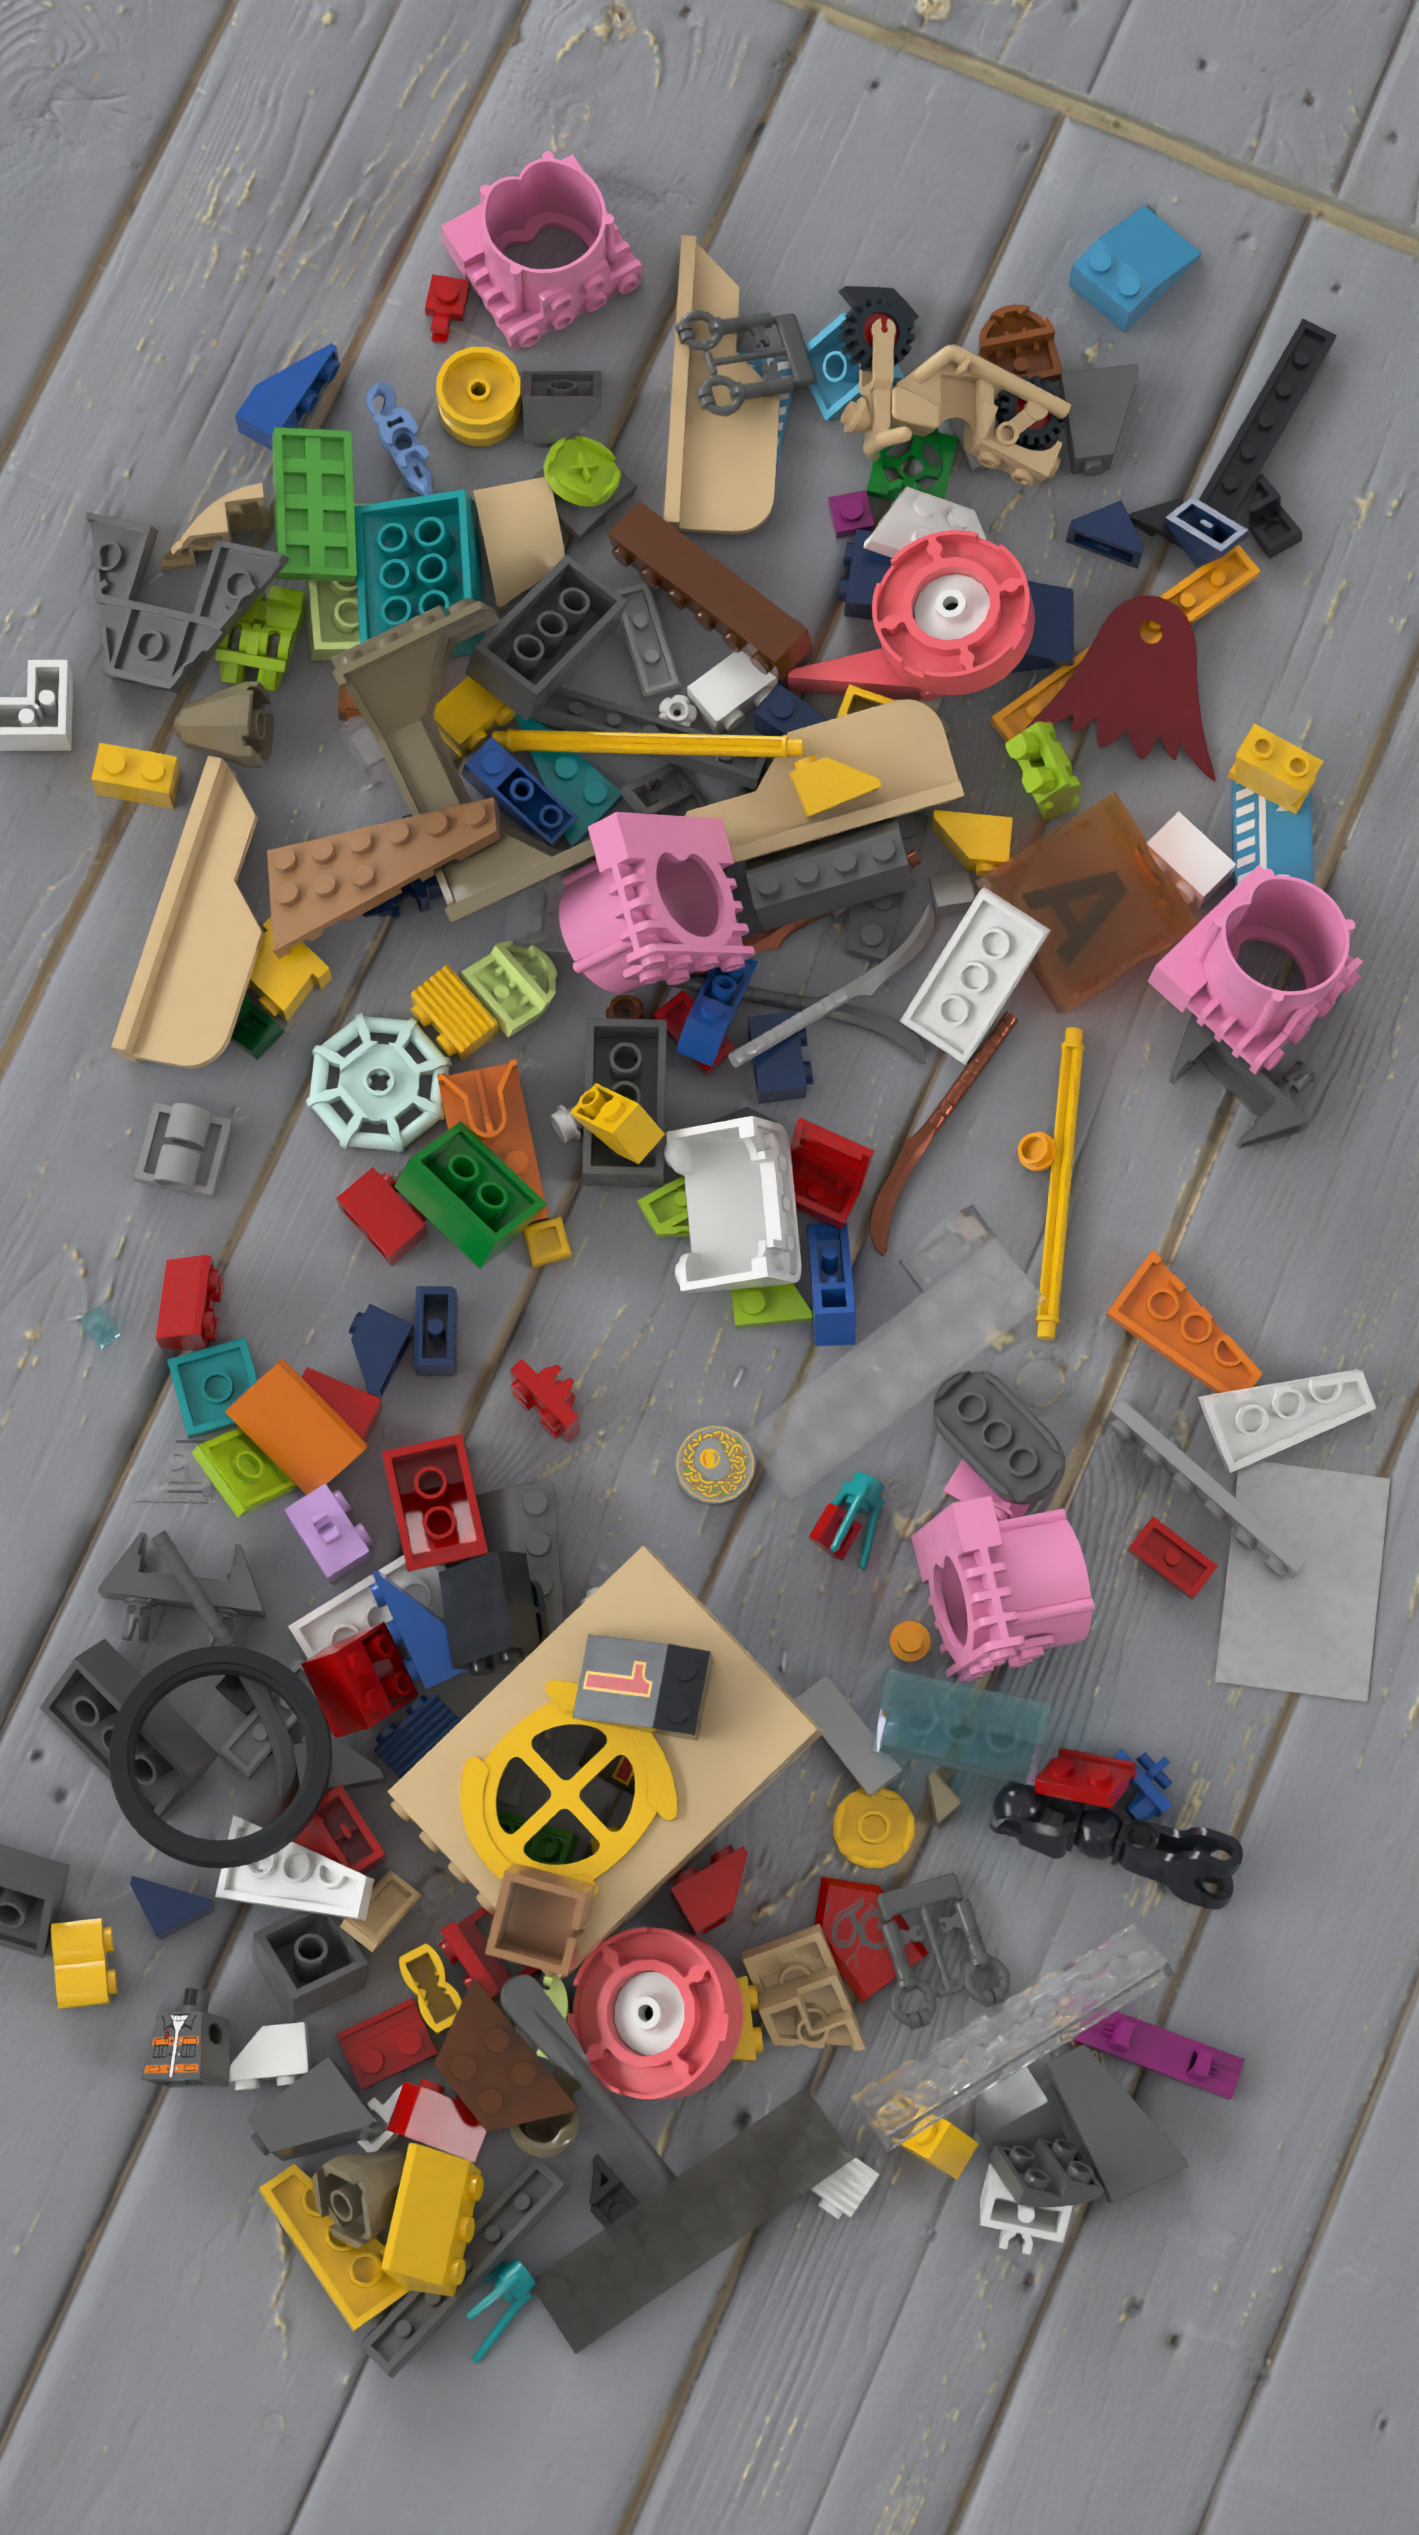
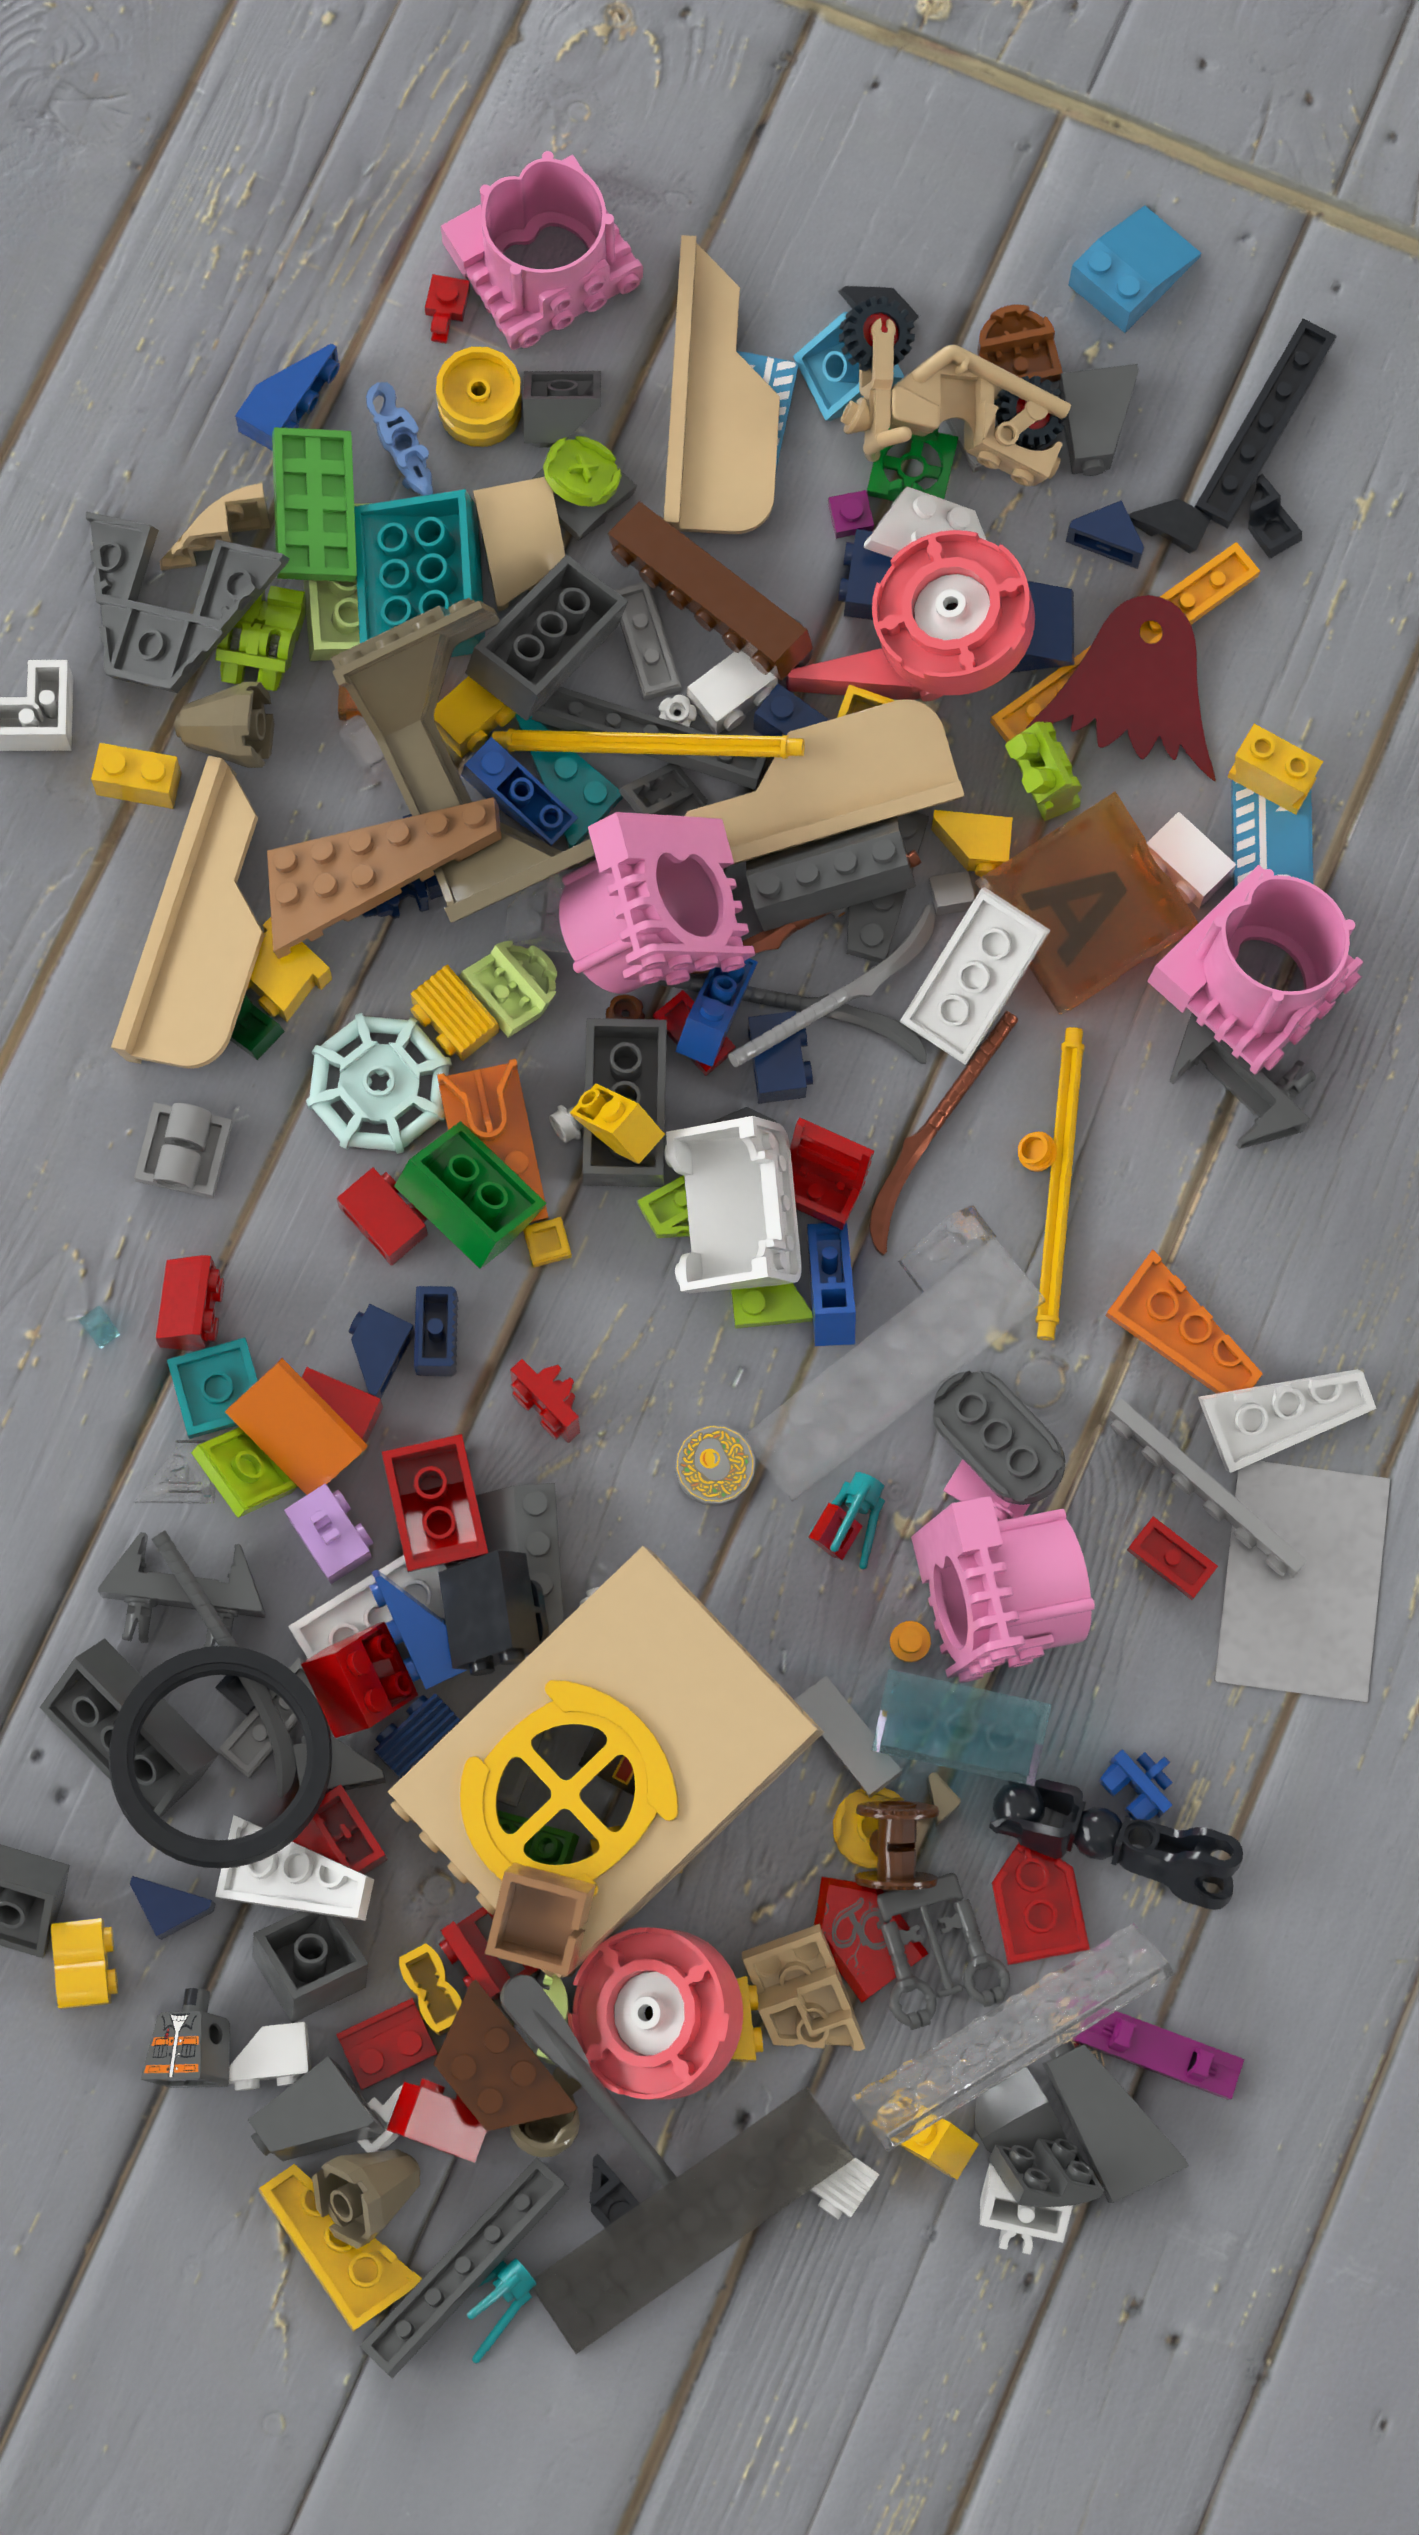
tan tile [340,1870,422,1953] -> none
yellow slope [381,2143,484,2297] -> none
slope [572,1634,714,1741] -> none
red slope [670,1845,748,1937] -> none
dark grey piece [676,310,817,417] -> none
yellow slope [789,754,882,818] -> none
red plate [1034,1748,1137,1808] -> none
dark blue slope [1165,496,1249,568] -> none
none -> reddish brown hose [855,1801,939,1890]
none -> red tile [991,1842,1090,1965]

